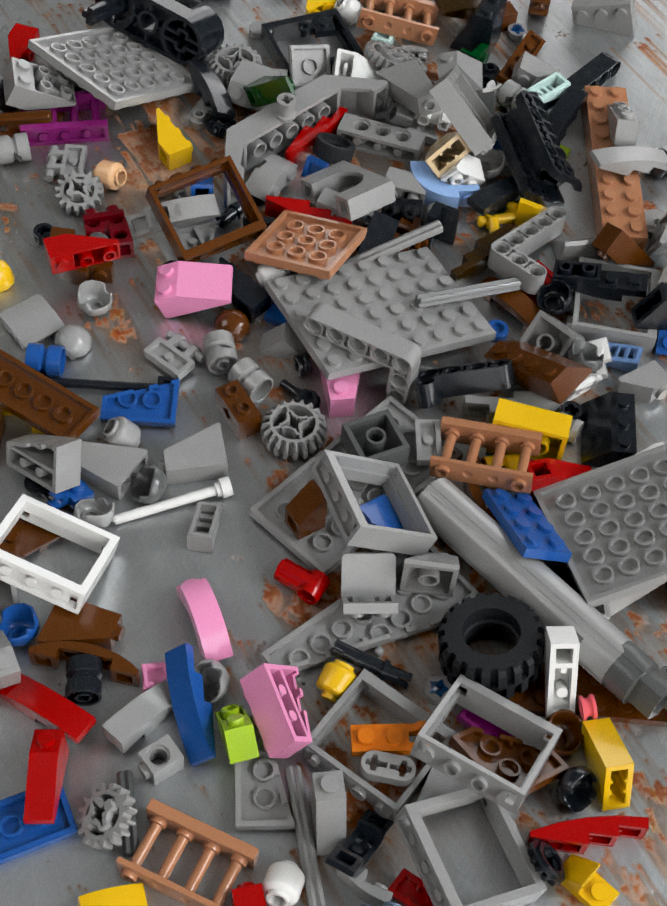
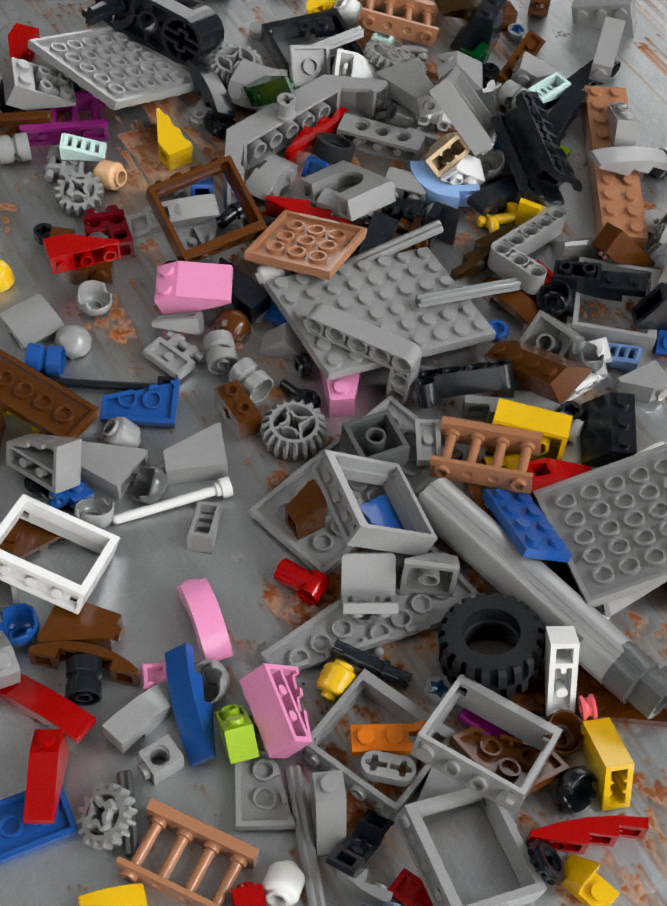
none -> light aqua slope [59,133,107,161]
none -> light grey slope [151,311,205,335]
none -> light grey axle [310,26,364,50]
none -> light grey slope [589,16,626,84]

